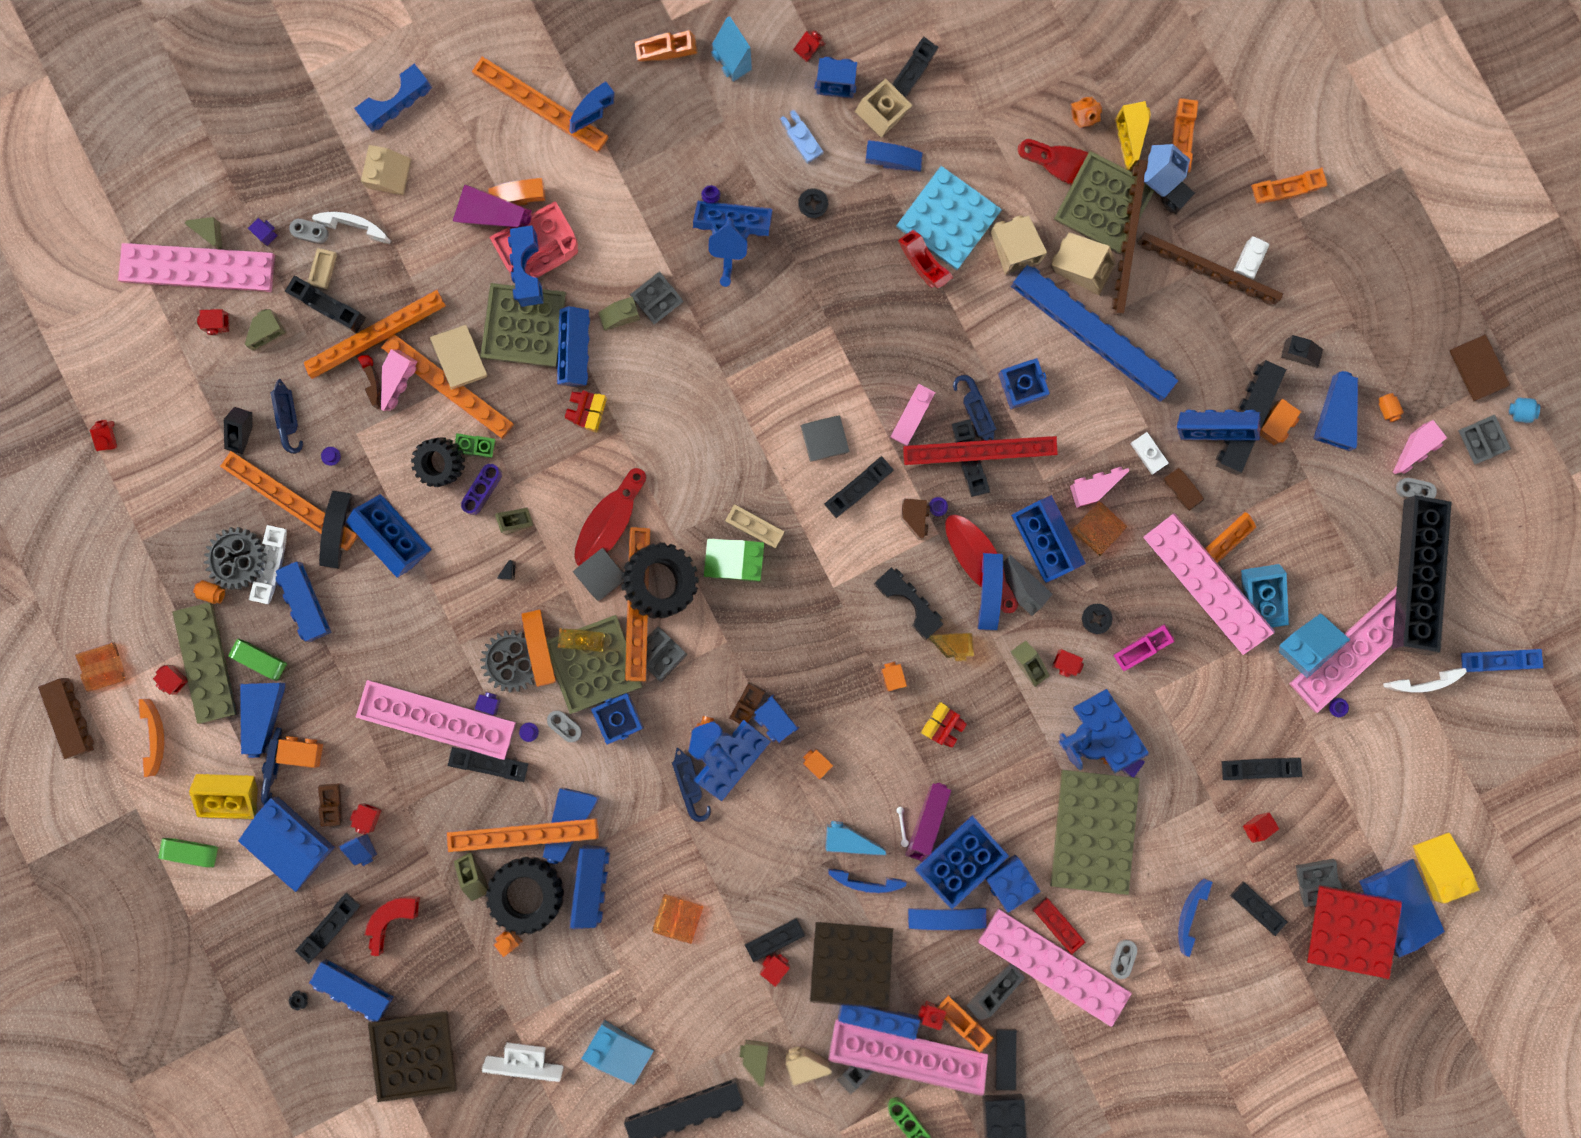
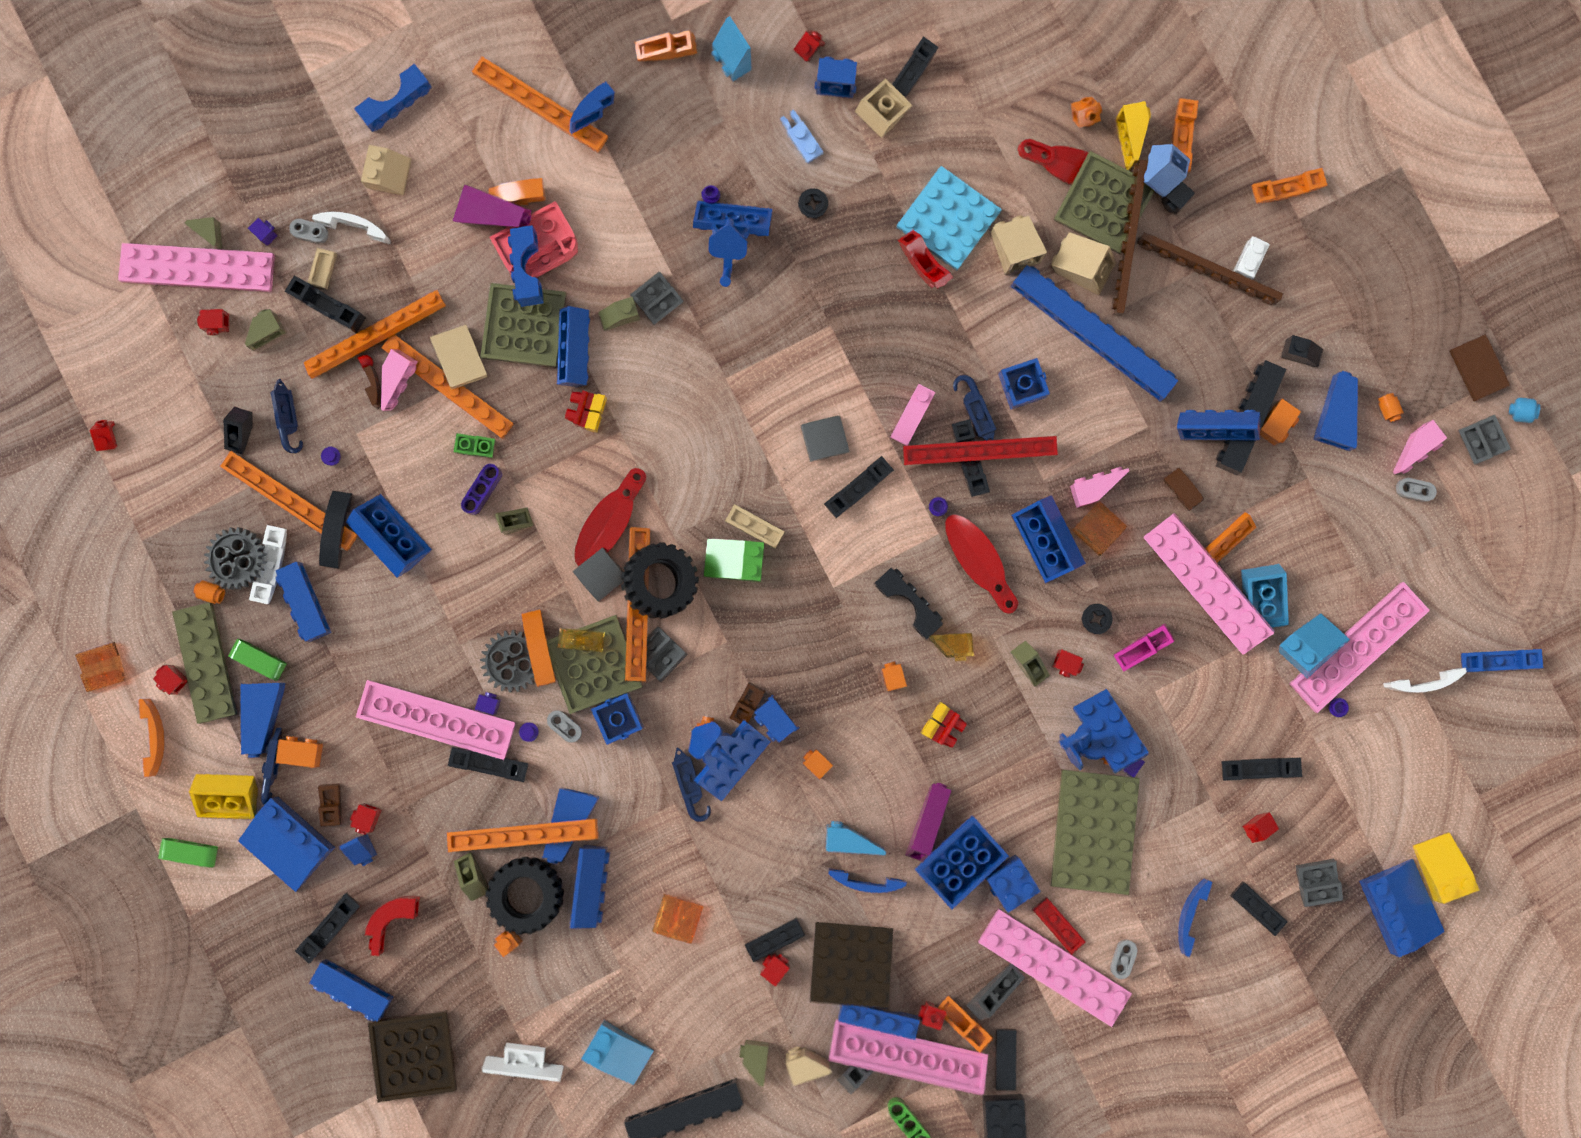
reddish brown brick [38,678,94,759] -> none
black plate [289,991,308,1010] -> none
black tyre [411,437,465,487] -> none
black slope [497,560,516,581] -> none
blue slope [865,140,923,172] -> none
white hinge [897,807,909,847] -> none
reddish brown slope [901,498,930,540] -> none
blue slope [908,908,986,930] -> none
blue slope [978,553,1003,630] -> none
dark grey slope [1003,555,1053,616] -> none
white plate [1130,432,1168,474] -> none
red plate [1307,885,1402,979] -> none
black brick [1392,495,1452,656] -> none

